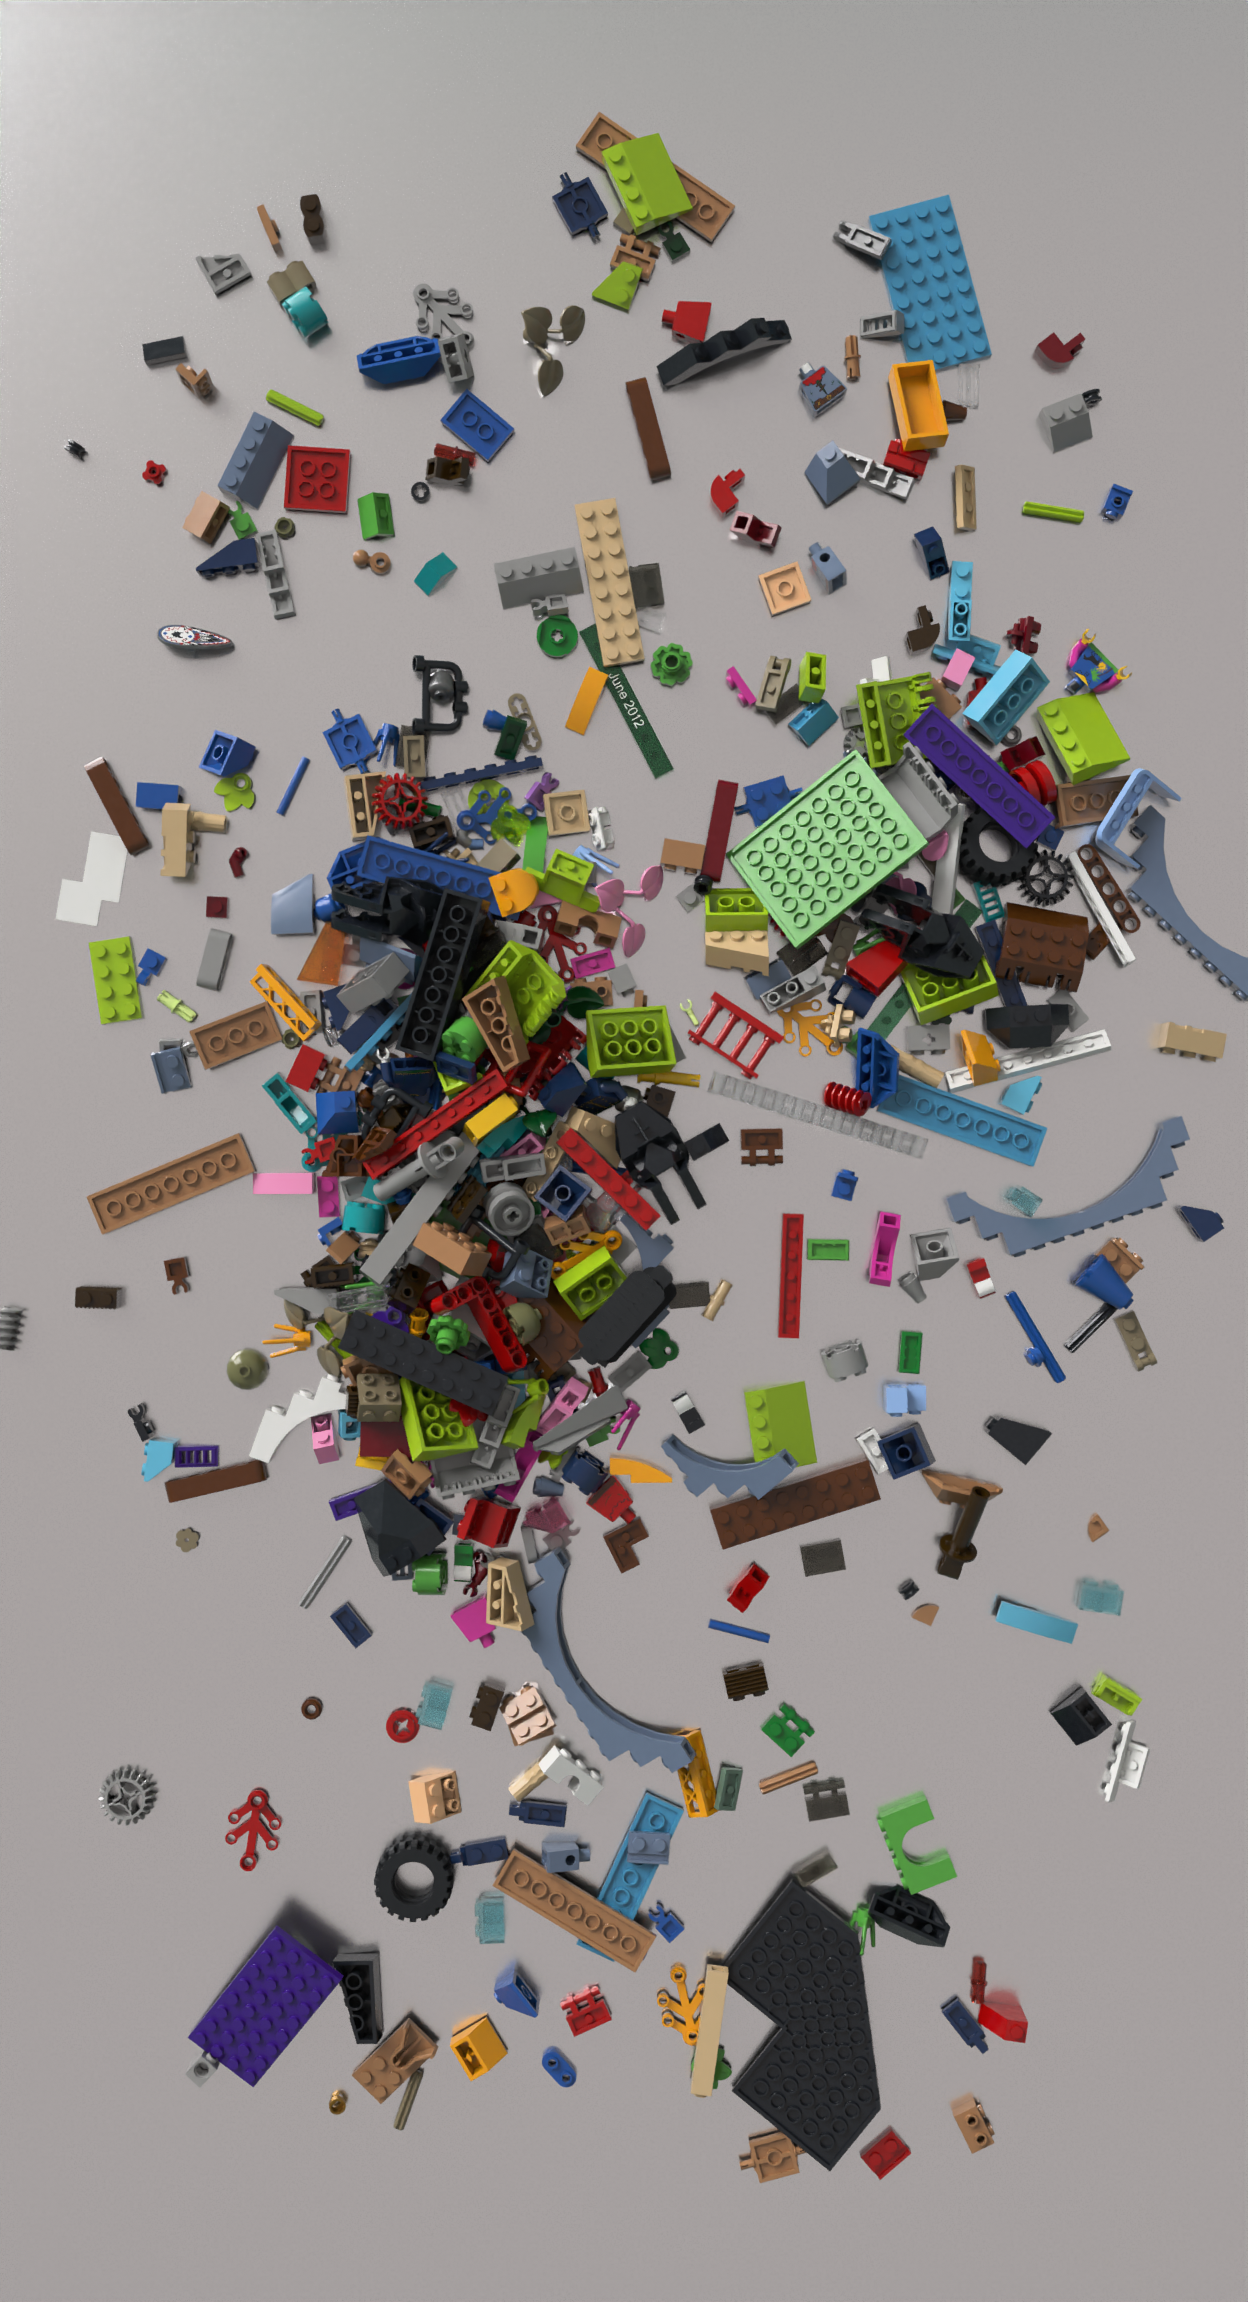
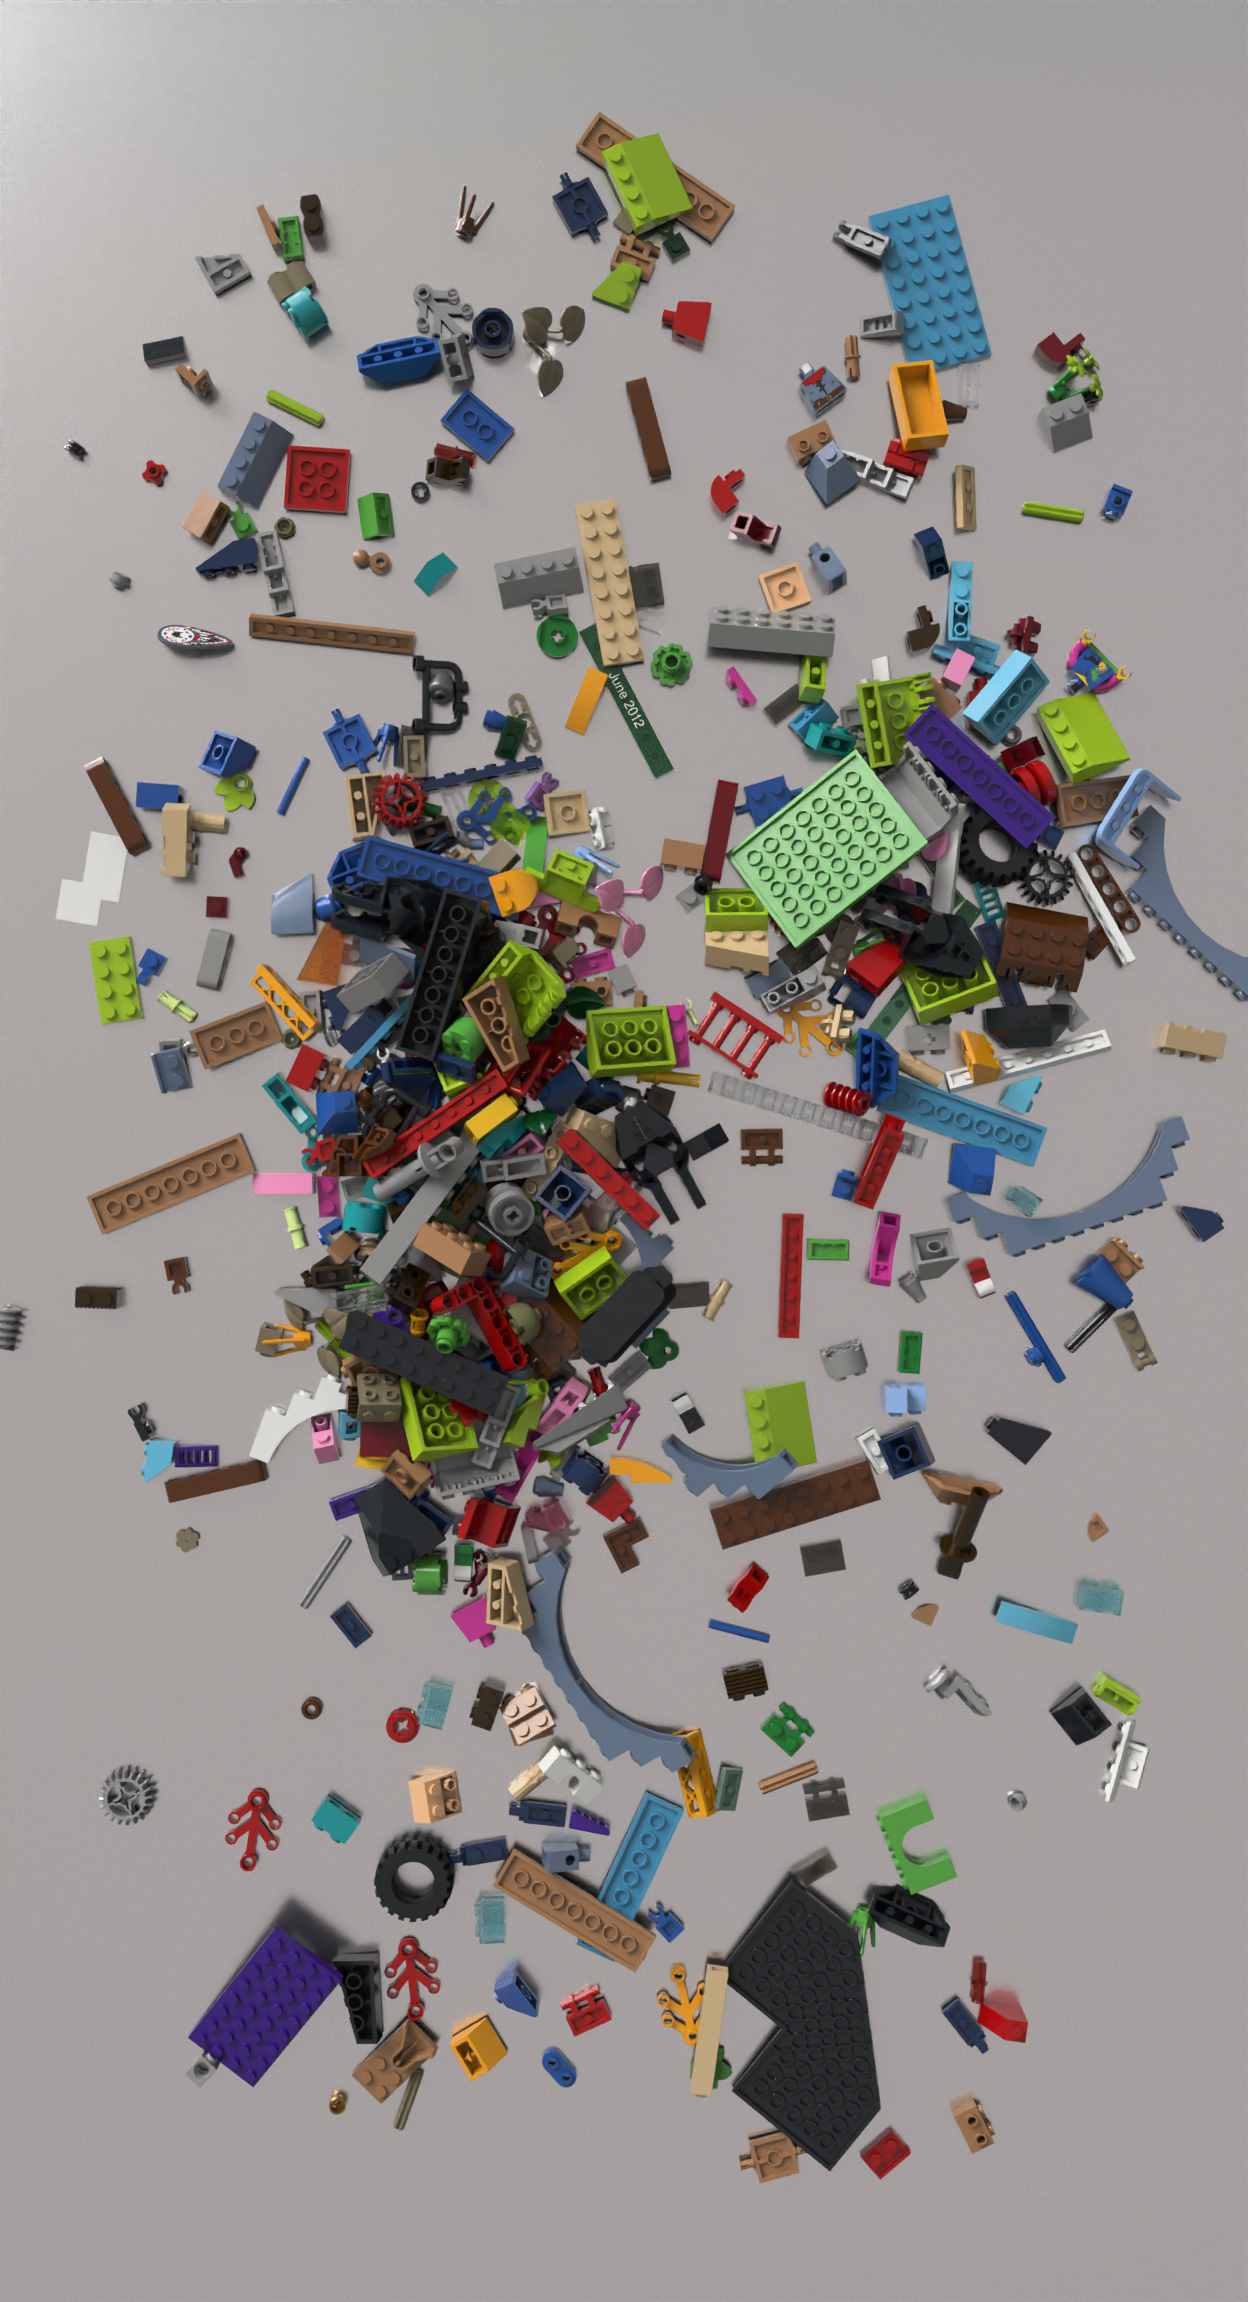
olive cylinder [227,1349,268,1390] -> none
sand blue plate [627,1830,670,1865] -> none
black arch [656,318,792,385] -> none
dark tan plate [755,656,791,712] -> none
none -> light grey plate [108,572,128,588]
none -> medium nougat plate [249,613,415,654]
none -> dark tan brick [255,1323,284,1357]
none -> bright green plate [278,216,304,261]
none -> yellowish green pin [283,1206,307,1250]
none -> teal brick [311,1795,361,1845]
none -> red plant [384,1938,441,2021]
none -> reddish brown plant [455,186,494,238]
none -> dark blue brick [472,308,515,357]
none -> dark tan brick [545,937,579,971]
none -> dark purple slope [569,1808,610,1836]
none -> dark pink plate [666,1004,690,1068]
none -> light grey brick [708,605,835,657]
none -> medium nougat brick [787,420,836,465]
none -> teal brick [804,722,857,757]
none -> red fence [854,1113,906,1210]
none -> light grey piece [925,1669,992,1716]
none -> blue slope [948,1143,996,1196]
none -> light grey hinge [1009,1793,1027,1812]
none -> plant [1049,348,1103,401]

